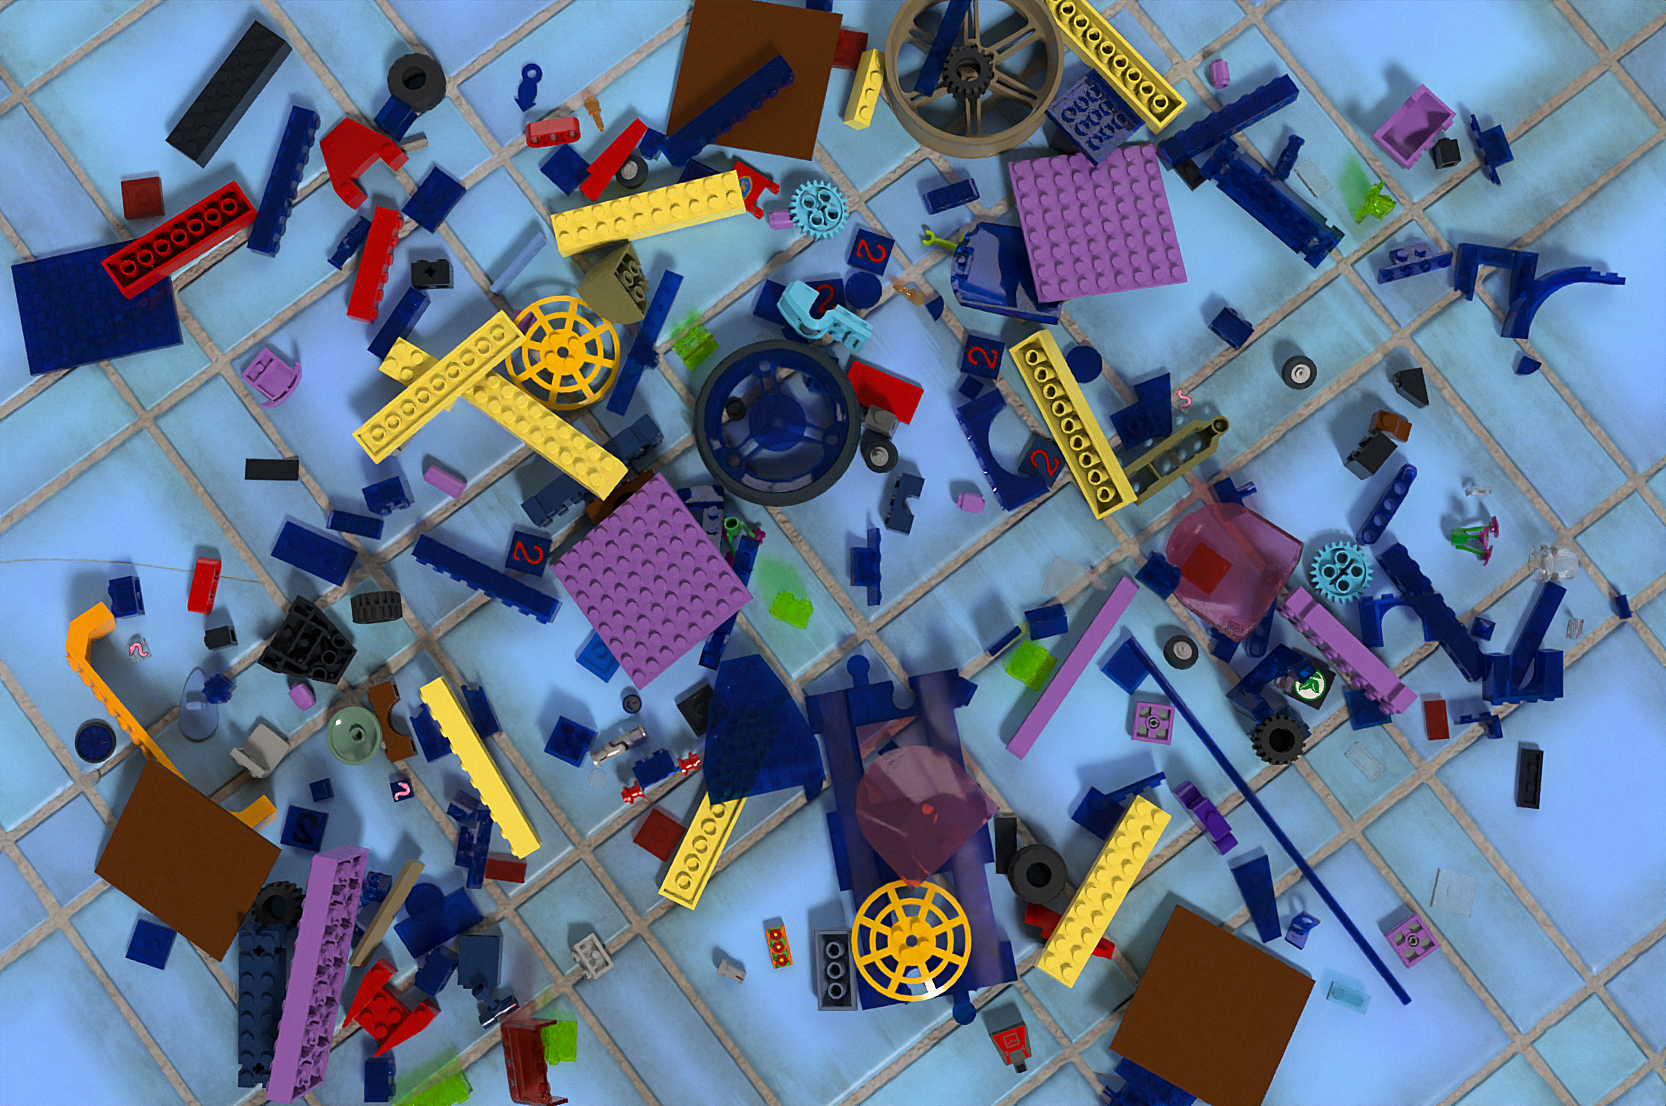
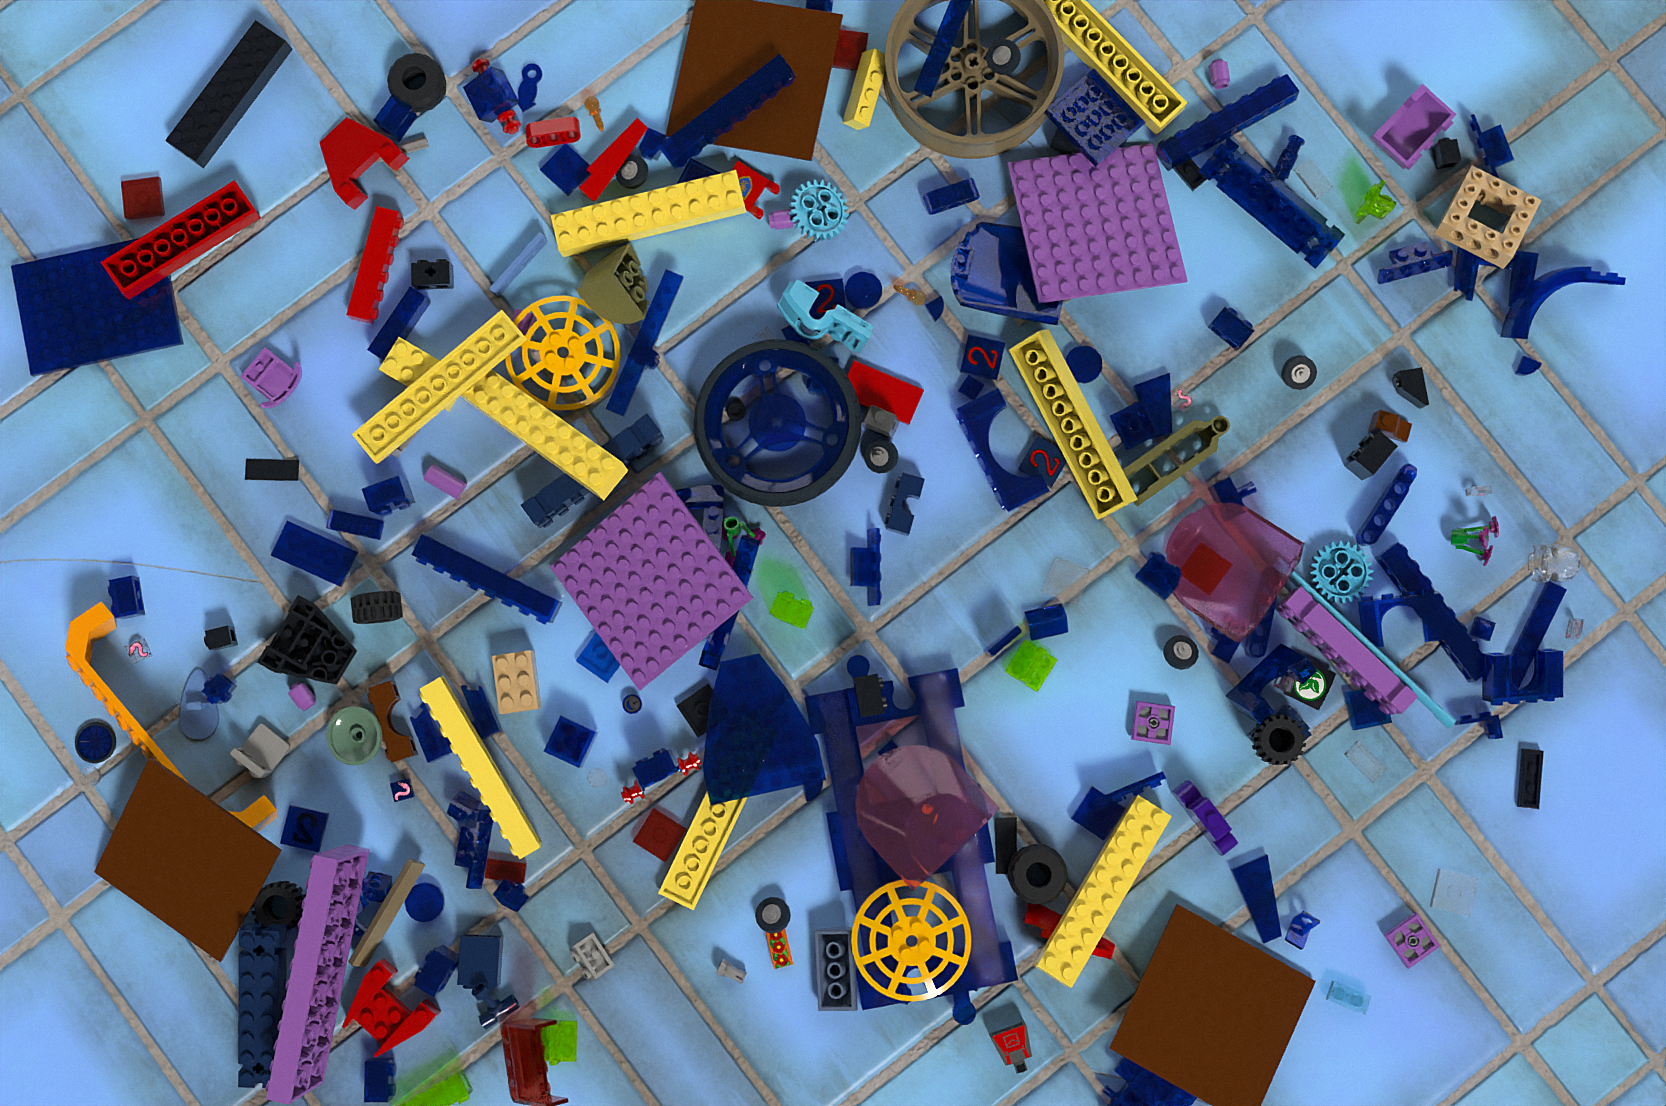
clear blue tile [125,919,178,970] -> none
red beam [187,557,222,615] -> none
clear blue brick [247,105,321,258] -> none
clear blue tile [309,778,335,802] -> none
clear blue piece [327,215,371,271] -> none
clear blue tile [393,886,484,959] -> none
clear blue plate [401,166,467,235] -> none
clear blue tile [505,530,553,578] -> none
reddish brown arch [585,469,656,526] -> none
light grey piece [590,723,649,768] -> none
clear neon green bracket [671,324,720,371] -> none
clear blue tile [753,279,790,329] -> none
clear blue tile [847,228,895,277] -> none
lime bar [922,230,974,265] -> none
black tyre [942,46,992,101] -> none
clear blue brick [943,676,978,709] -> none
medium lavender brick [957,492,986,514] -> none
medium lavender beam [1005,575,1140,760] -> none
clear tile [1087,574,1109,592] -> none
clear blue tile [1100,641,1155,696] -> none
clear blue piece [1126,636,1412,1005] -> none
clear red tile [1424,700,1450,740] -> none
clear blue pin [1613,594,1633,620] -> none
none -> clear blue brick [463,58,521,134]
none -> tan brick [492,650,542,714]
none -> clear blue brick [493,879,529,912]
none -> black wheel [755,897,791,933]
none -> black brick [854,674,888,718]
none -> black wheel [986,39,1021,75]
none -> medium azure piece [1272,557,1456,728]
none -> tan brick [1434,166,1542,269]

